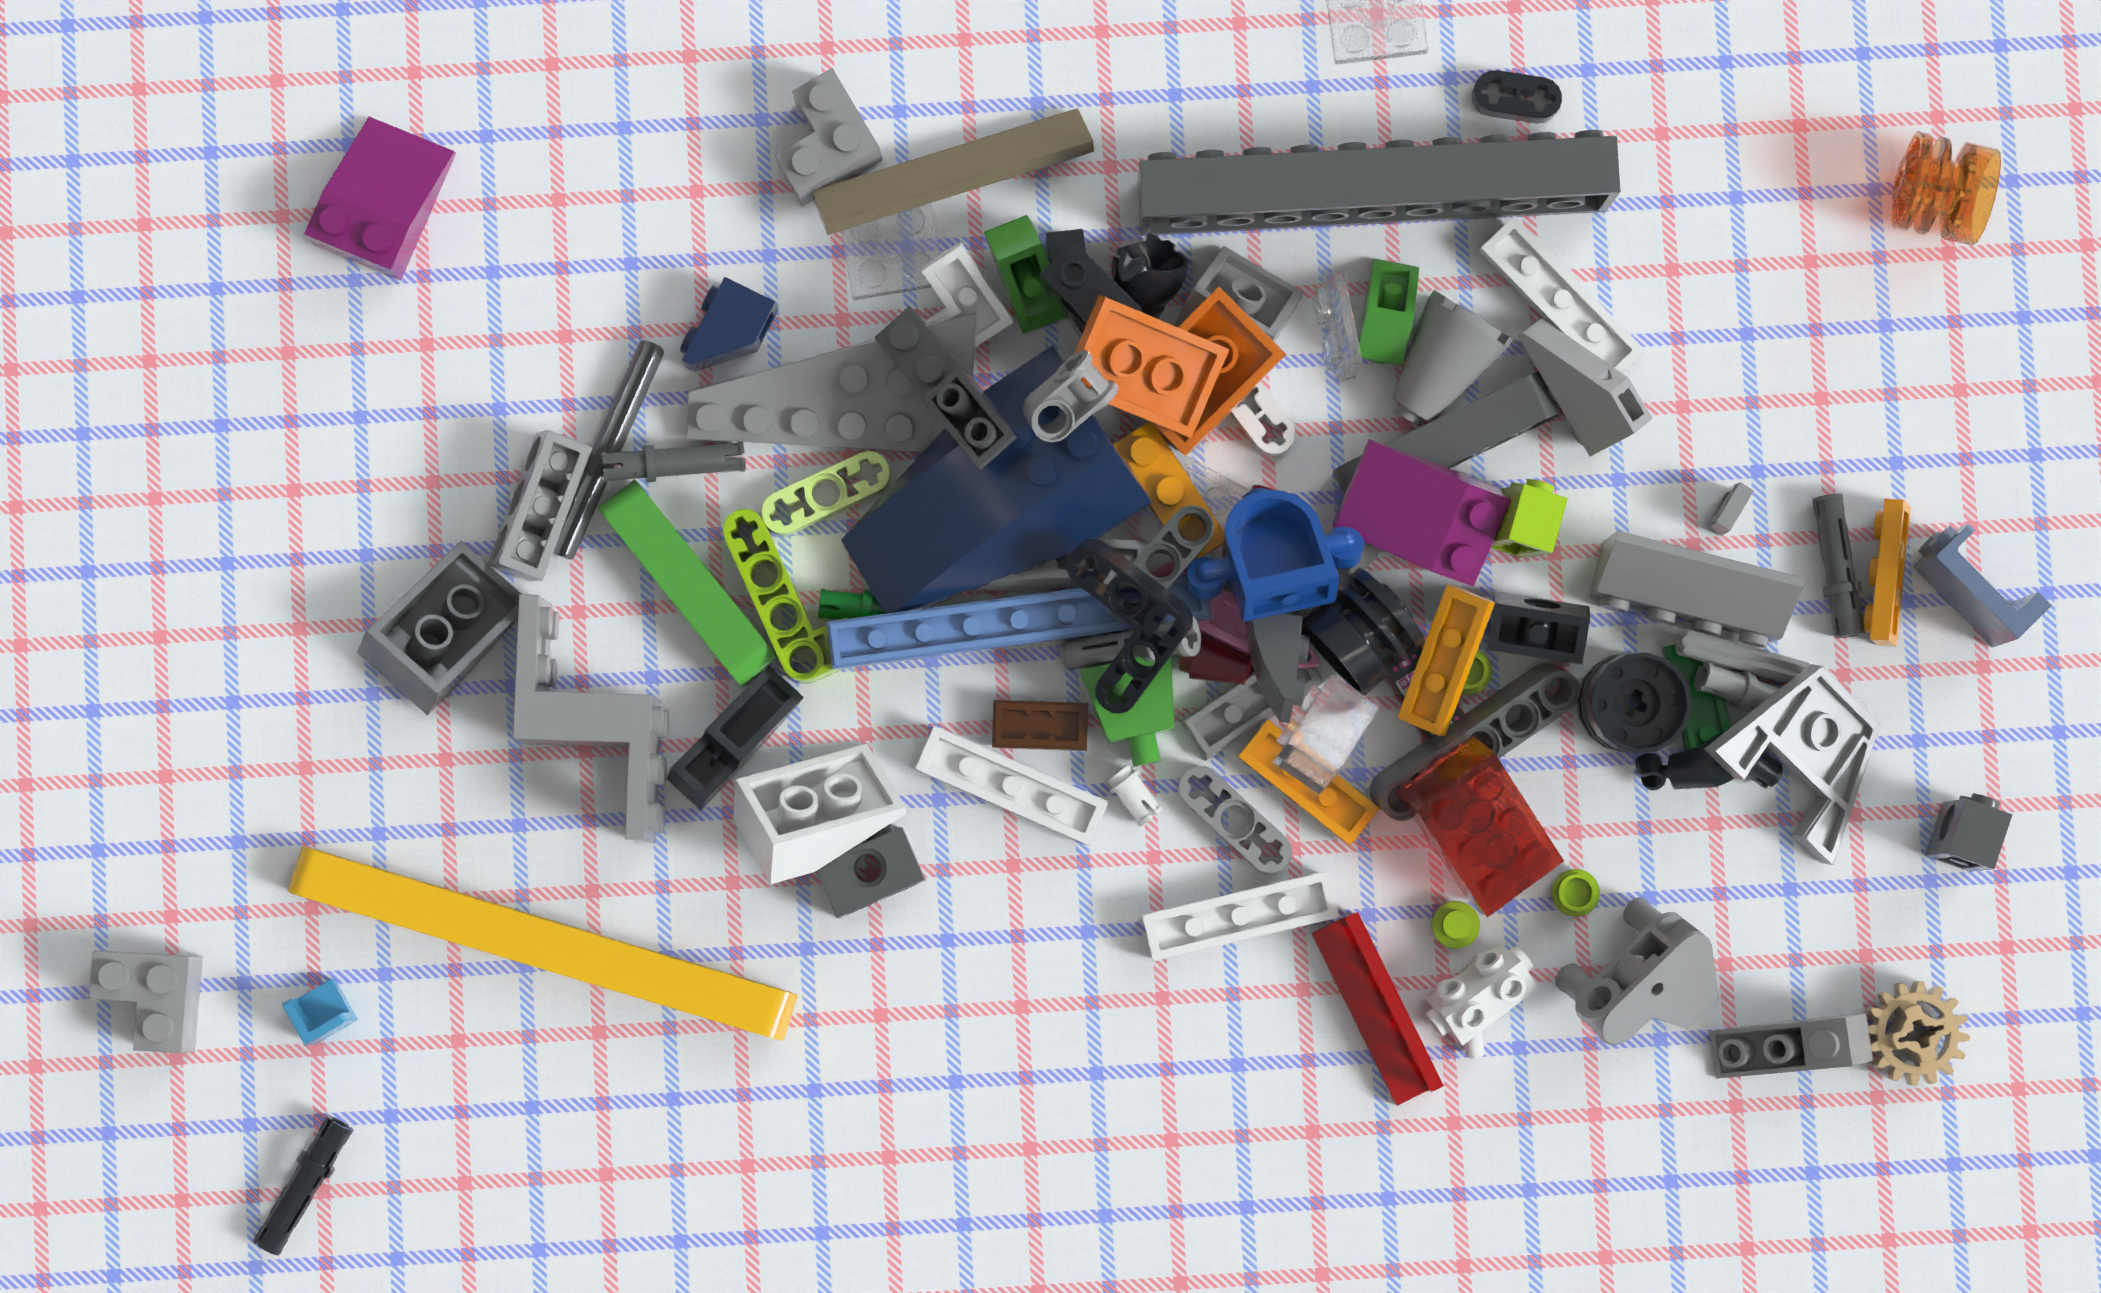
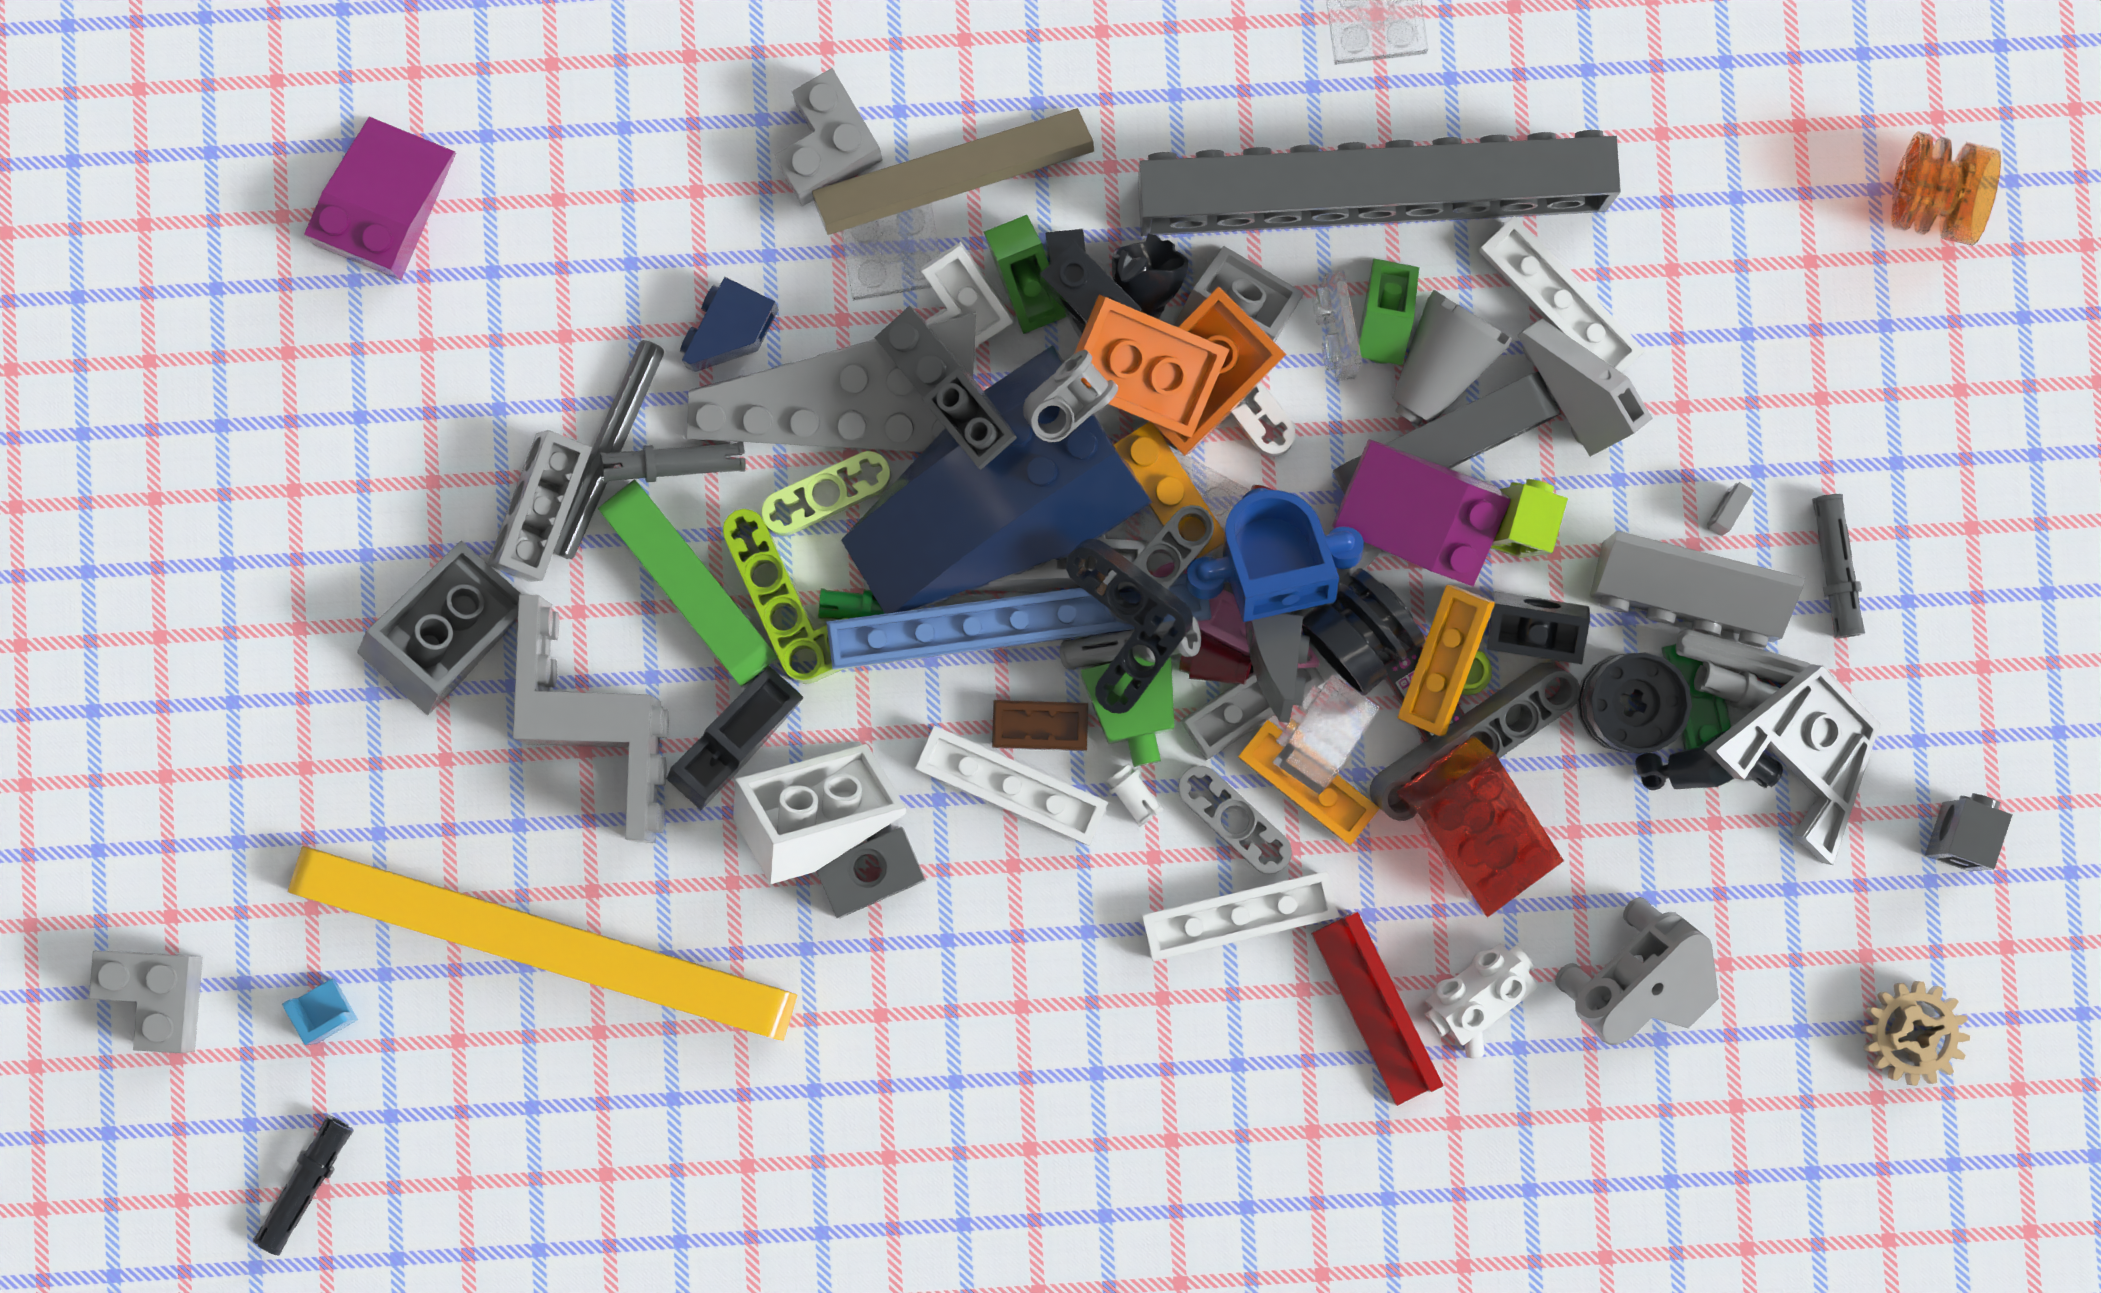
lime plate [1432,901,1480,949] -> none
black beam [1472,70,1562,124] -> none
lime plate [1551,869,1600,917] -> none
light grey slope [1710,1013,1873,1079] -> none
light orange plate [1864,498,1911,647] -> none
sand blue panel [1913,523,2052,647] -> none

